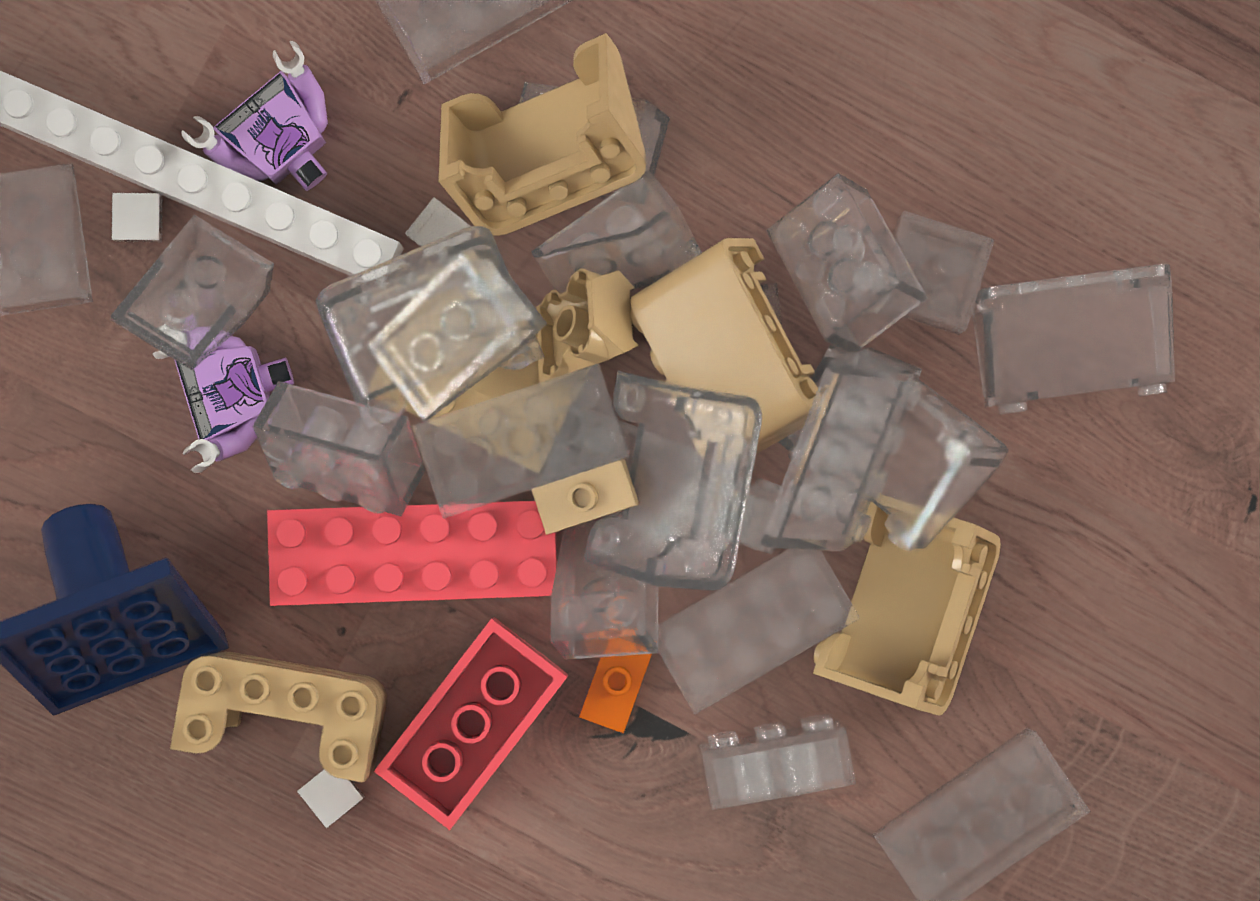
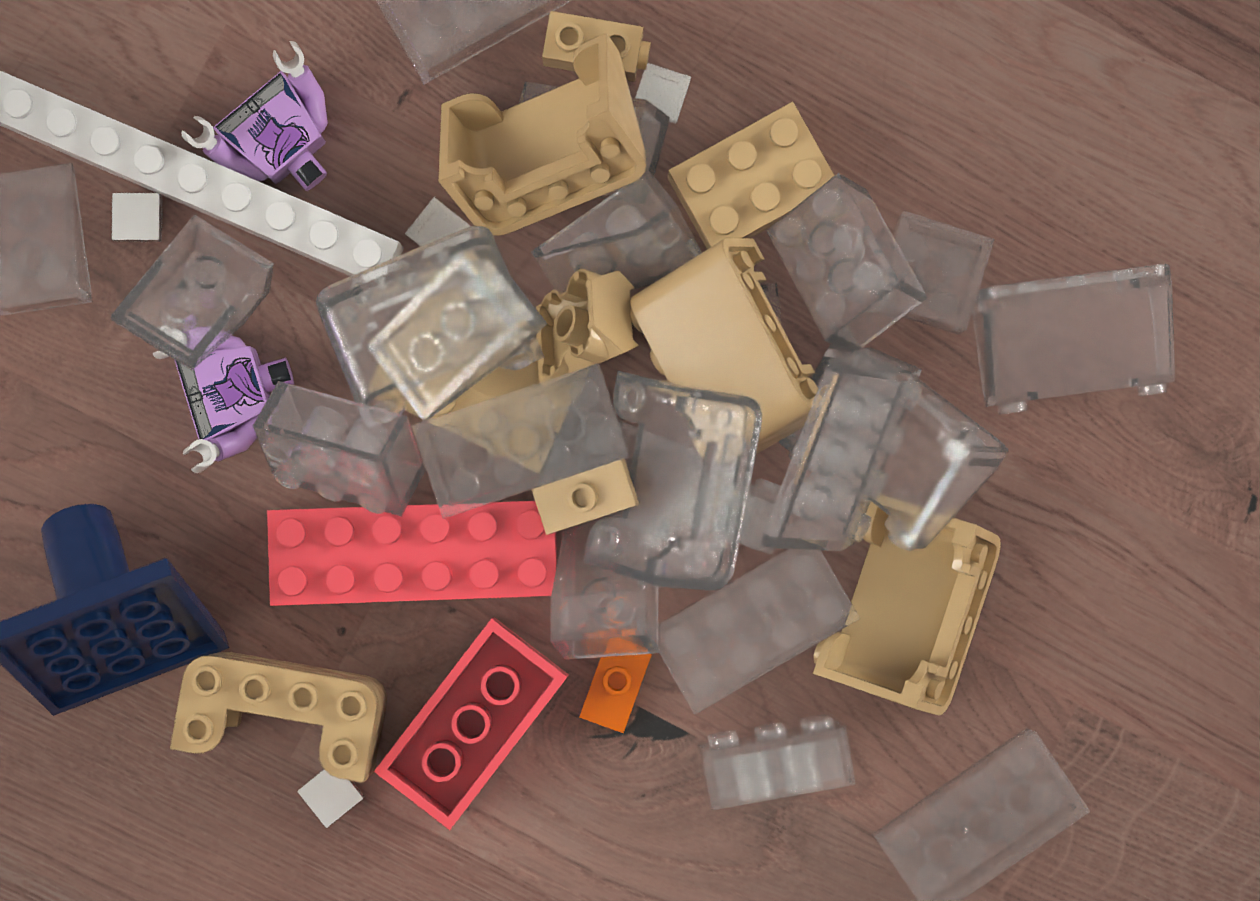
none -> tan brick [542,11,651,82]
none -> clear tile [633,63,691,124]
none -> tan brick [668,102,839,249]

